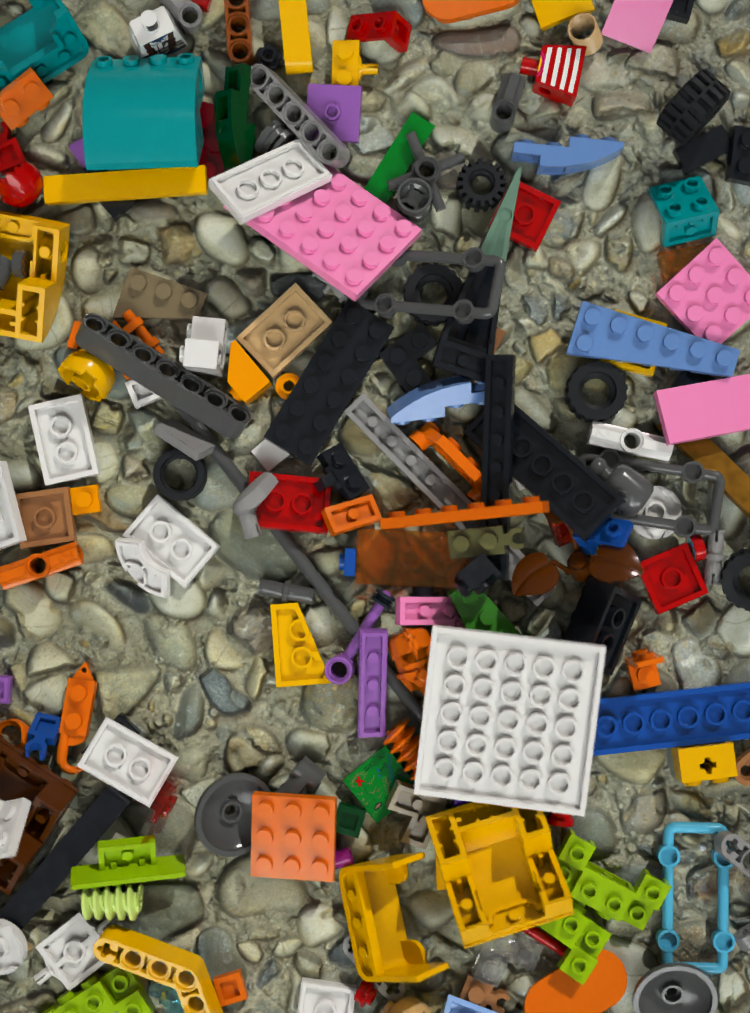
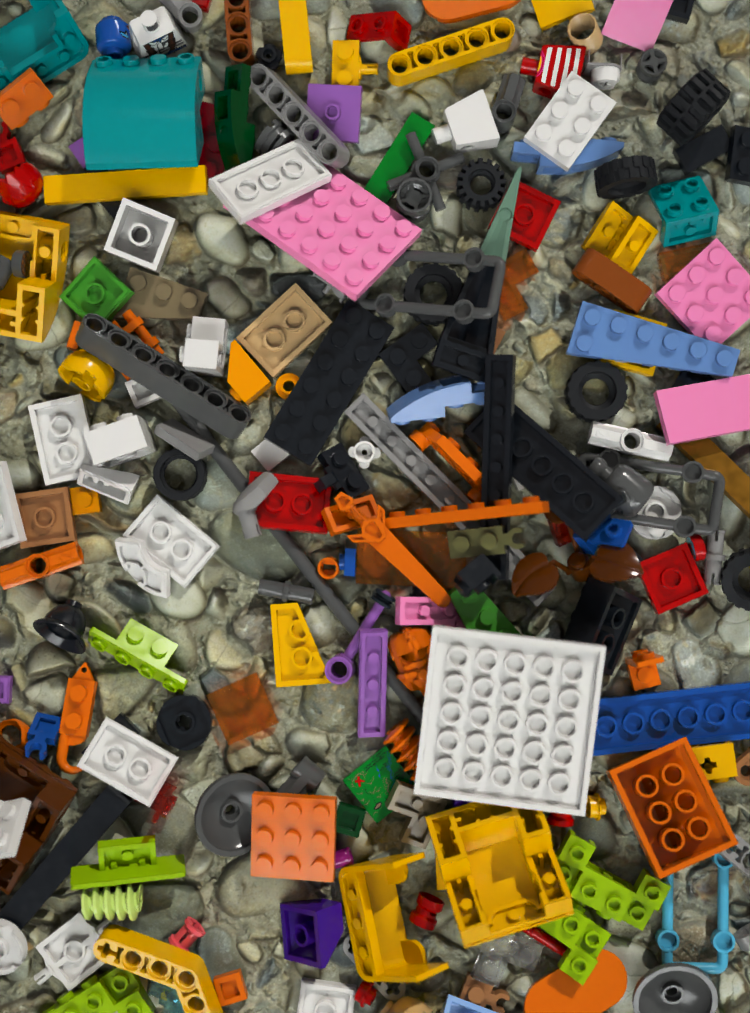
none -> black hat [33,599,86,654]
none -> bright green tile [59,256,134,321]
none -> white slope [77,464,140,504]
none -> white brick [83,413,158,469]
none -> lime bracket [88,618,188,694]
none -> blue head [95,15,132,59]
none -> white brick [103,197,179,274]
none -> black plate [156,694,213,751]
none -> coral bush [168,916,205,951]
none -> clear orange tile [206,672,279,745]
none -> dark purple slope [280,898,344,969]
none -> orange hinge [317,557,340,579]
none -> orange sword [334,492,451,607]
none -> white plate [348,436,381,469]
none -> yellow beam [387,17,515,87]
none -> red wheel [409,891,445,931]
none -> white torso [431,89,500,154]
none -> clear orange tile [499,248,539,323]
none -> white plate [523,71,617,172]
none -> dark orange beam [572,248,652,315]
none -> yellow slope [581,201,659,274]
none -> white piece [582,49,623,90]
none -> yellow plate [585,793,606,821]
none -> black tyre [594,155,658,199]
none -> orange slope [606,737,739,879]
none -> dark grey wheel [636,49,667,83]

